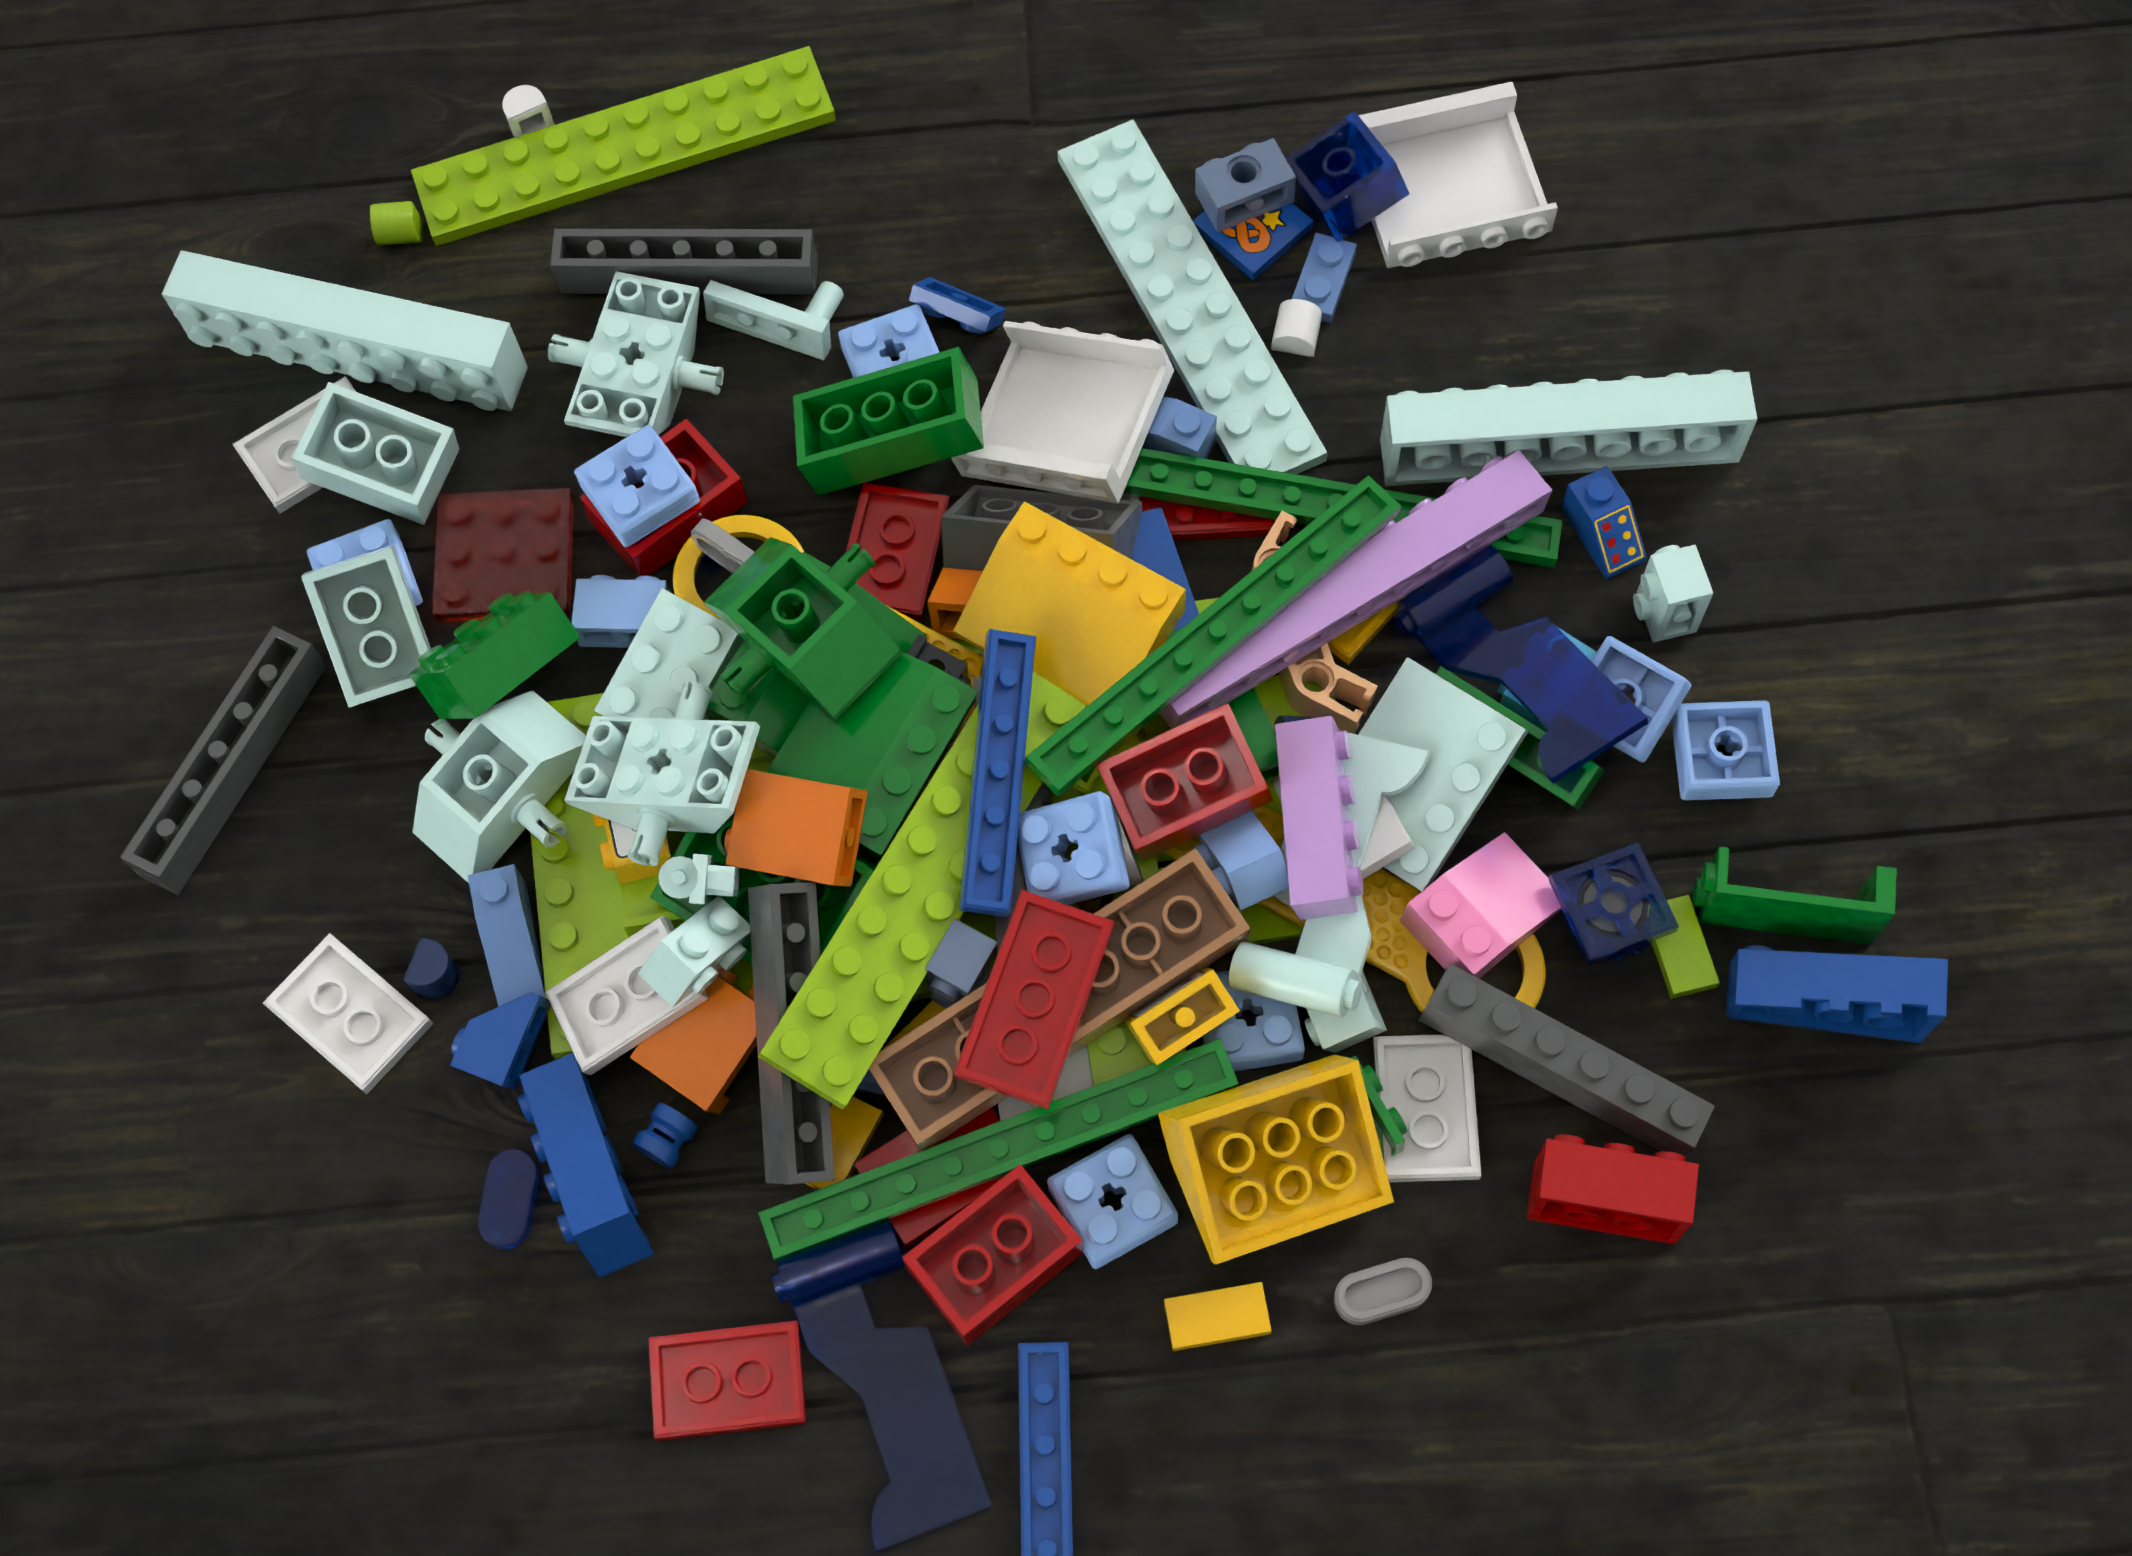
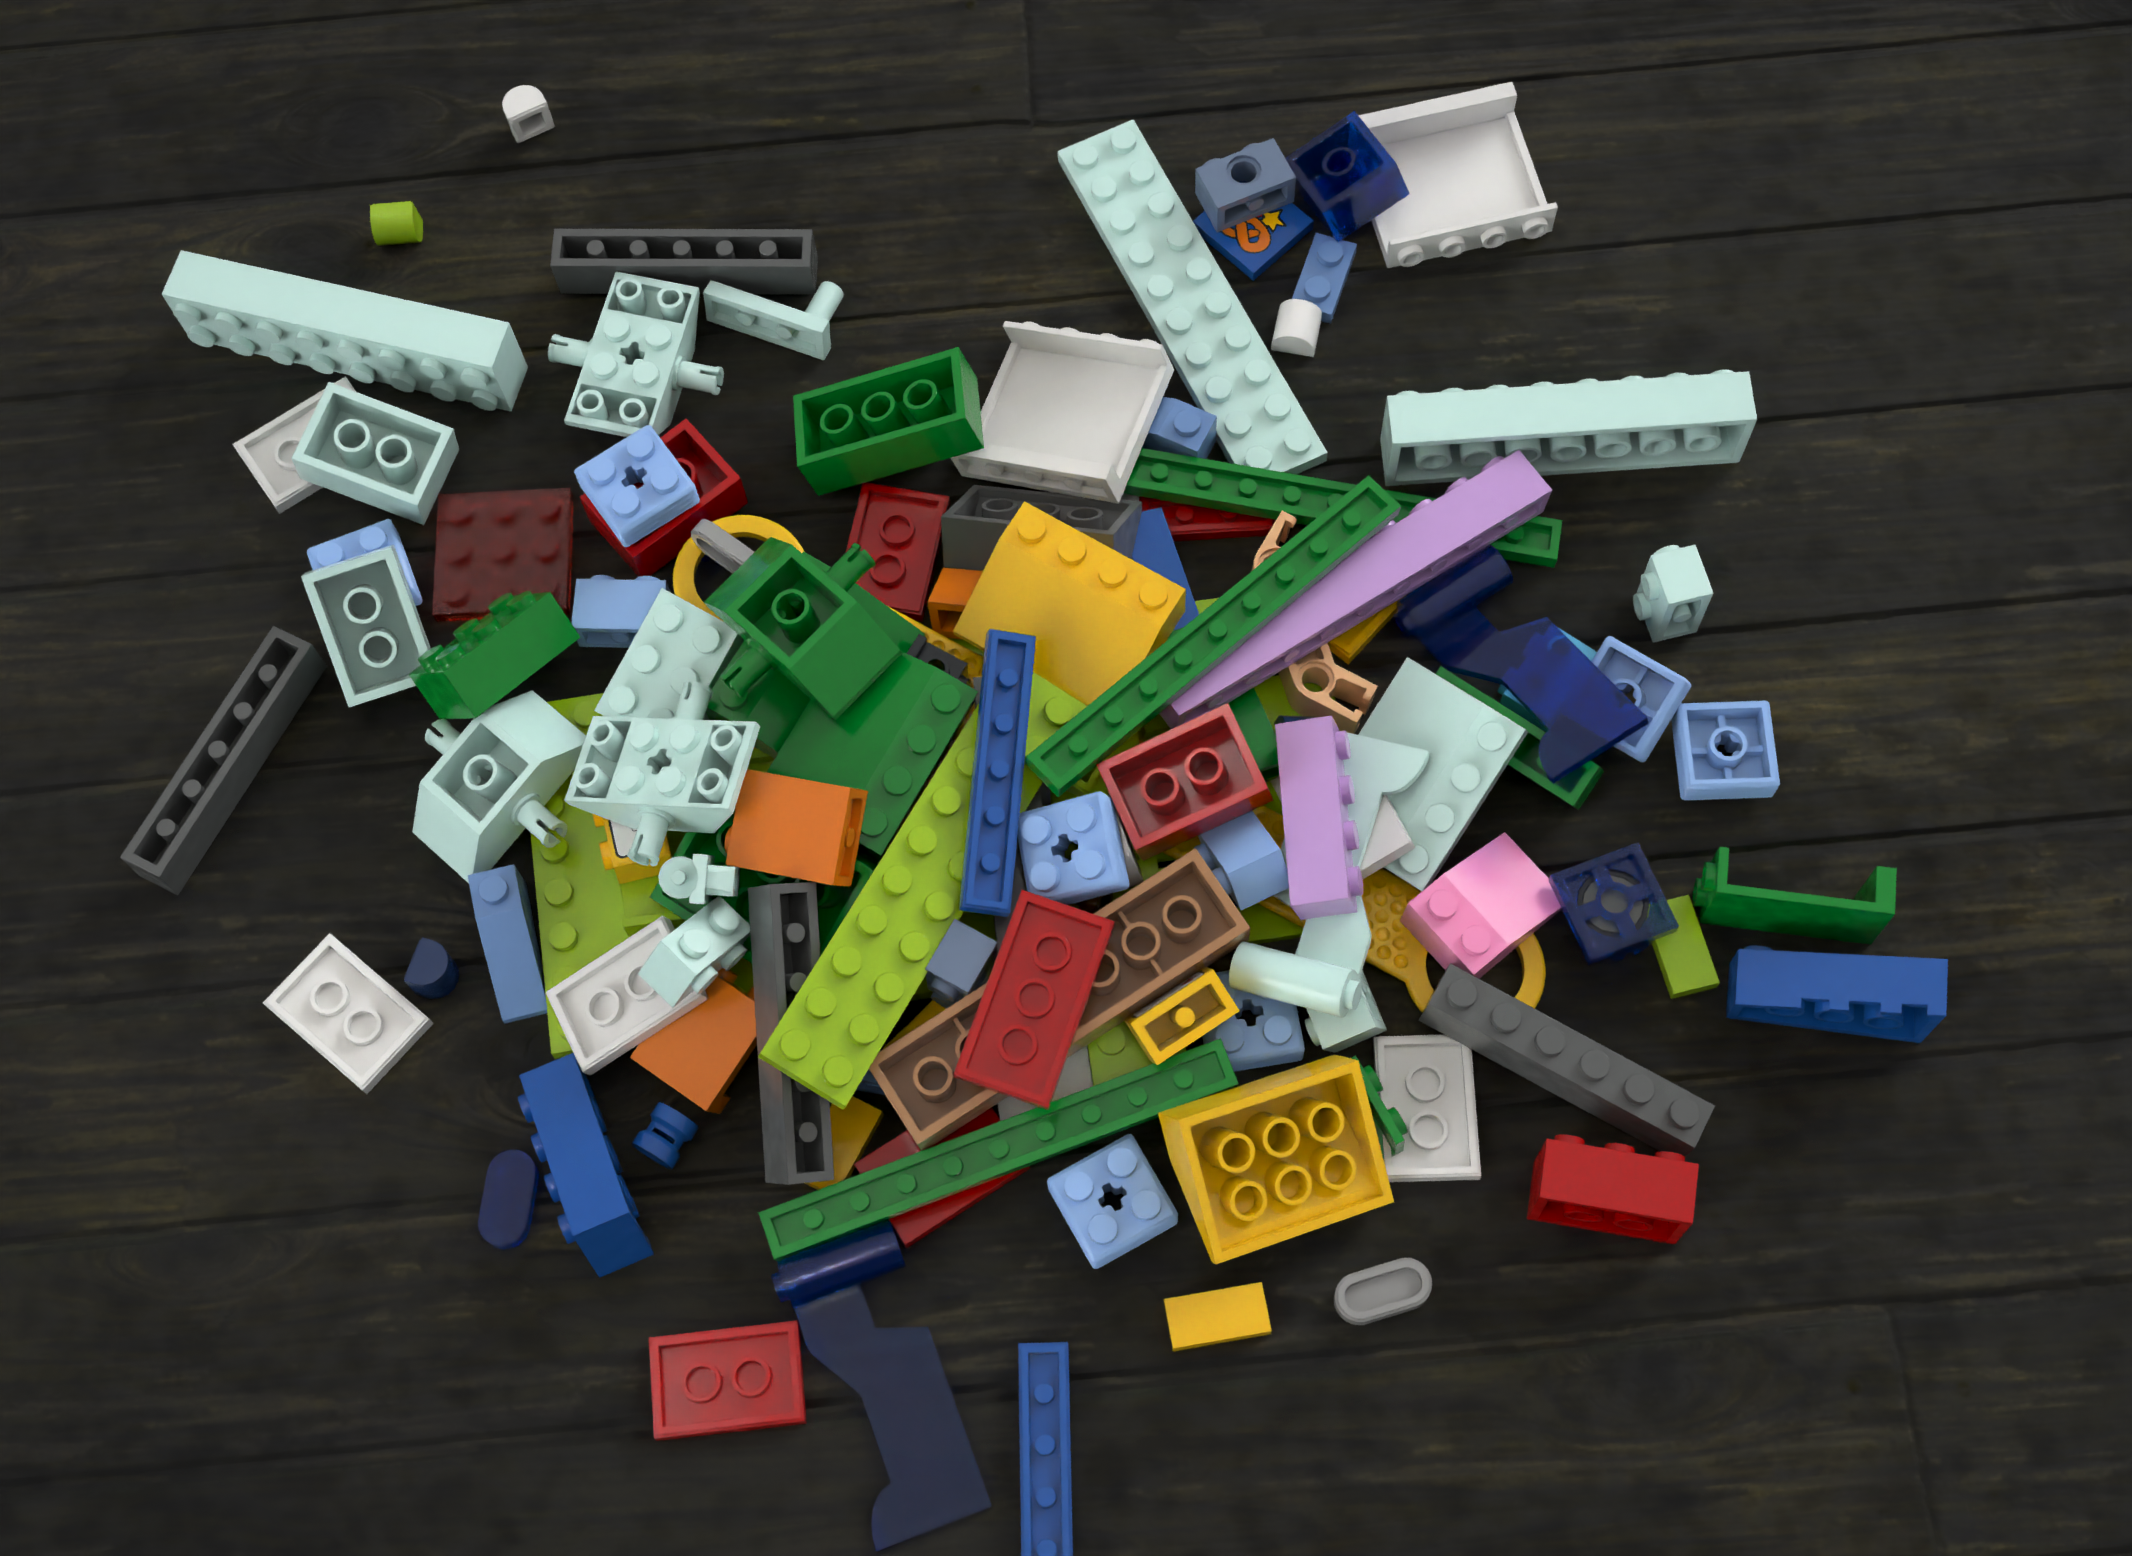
lime plate [411,46,836,246] -> none
blue slope [450,992,551,1090] -> none
light blue brick [838,304,939,378] -> none
red brick [902,1164,1084,1347] -> none
blue plate [909,277,1006,334] -> none
blue slope [1561,466,1647,580] -> none

